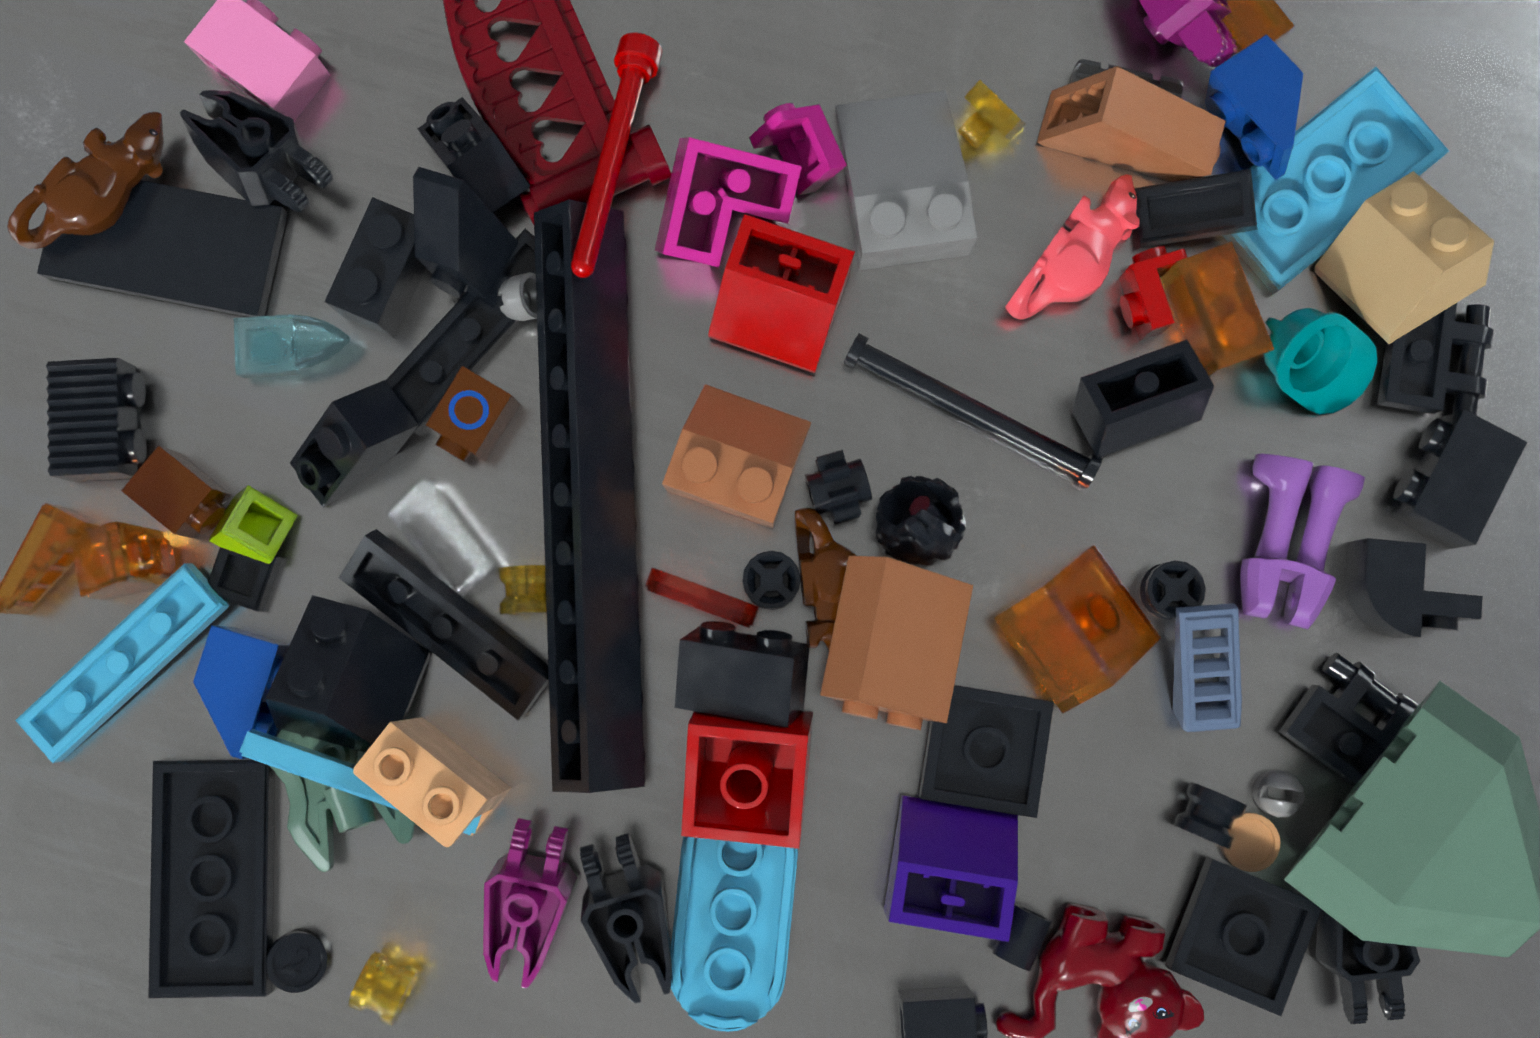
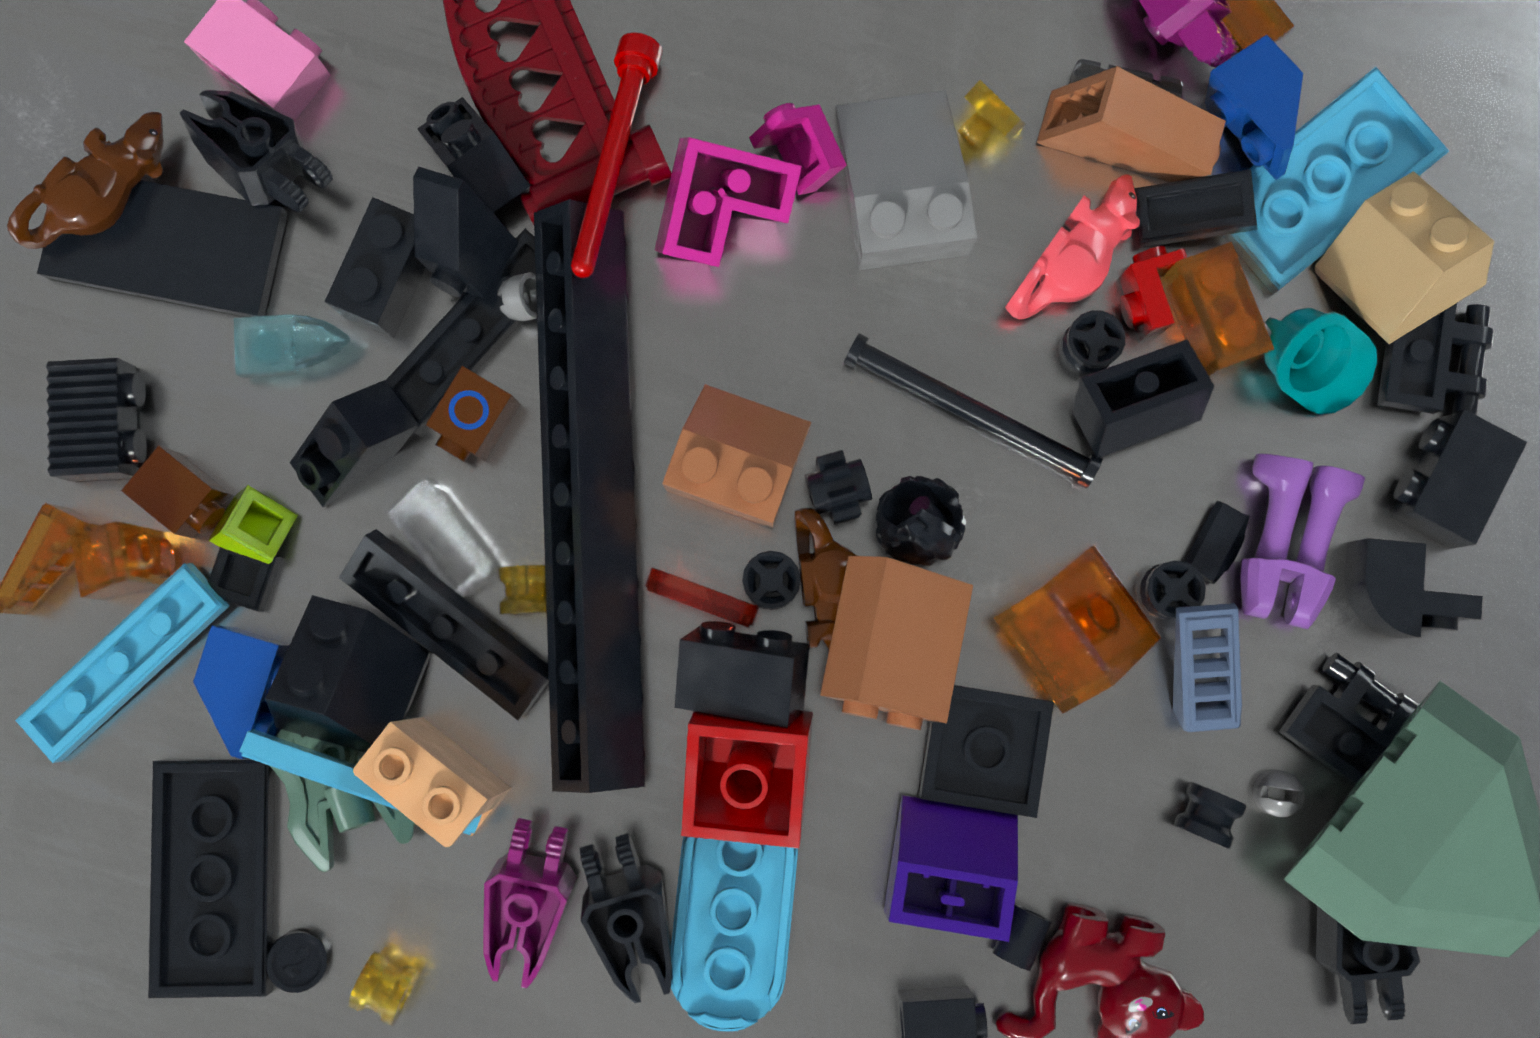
red slope [708,214,855,373] -> none
black plate [1165,857,1322,1016] -> none
light nougat piece [1220,812,1280,872] -> none
none -> black wheel [1061,310,1125,375]
none -> black piece [1185,501,1250,584]

